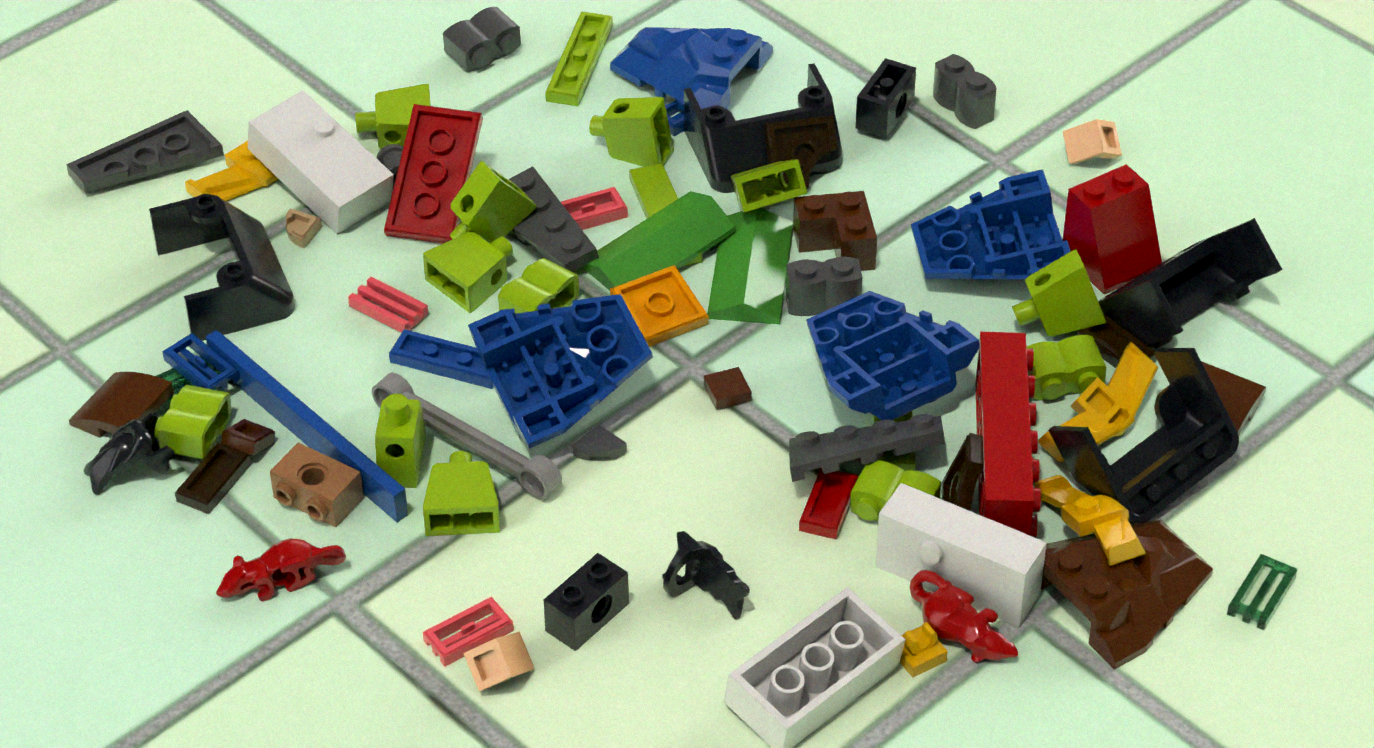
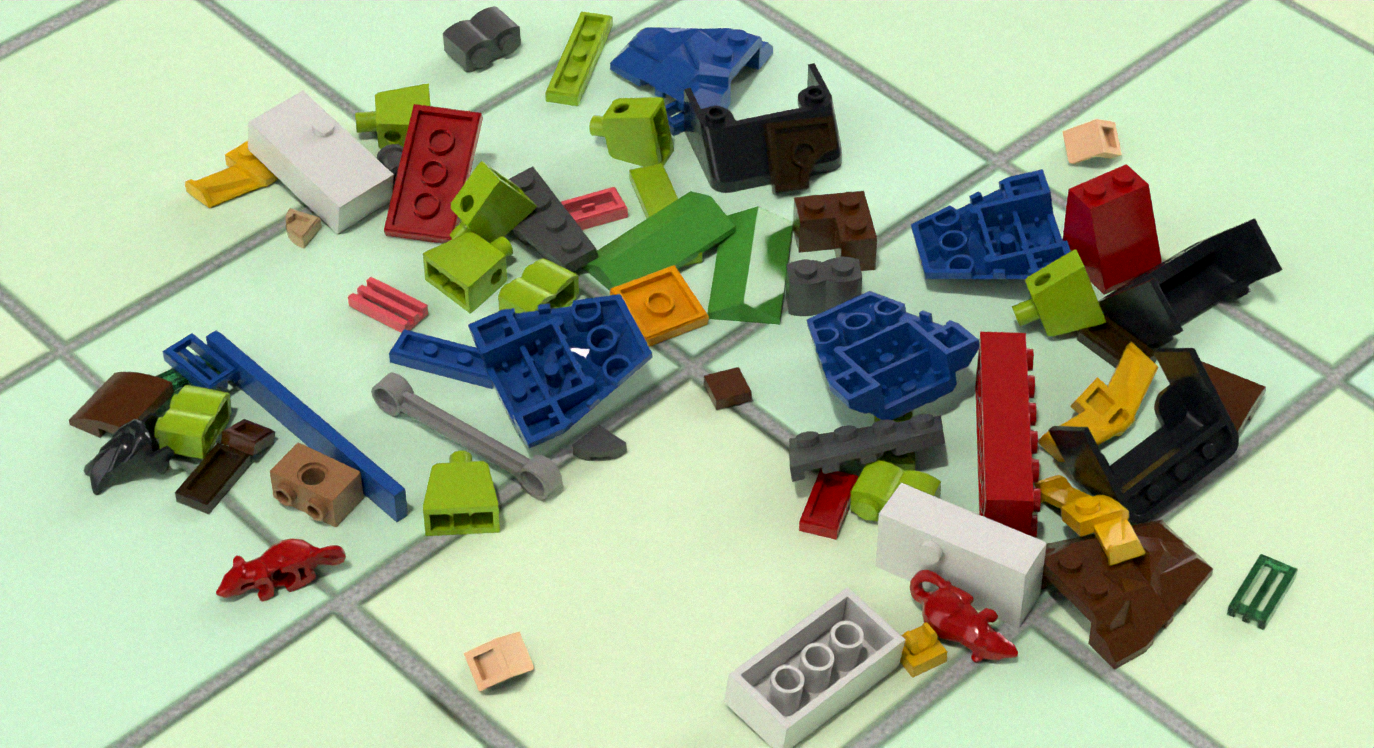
dark grey wing [66,110,224,193] -> none
black windscreen [149,194,295,341] -> none
lime torso [375,393,426,488] -> none
coral tile [423,596,514,667] -> none
black brick [543,553,629,651] -> none
black hair [662,531,750,619] -> none
lime torso [731,159,808,213] -> none
black brick [855,58,916,138] -> none
dark grey brick [933,54,997,129] -> none
dark brown tile [941,433,984,511] -> none
lime brick [1027,335,1107,400] -> none

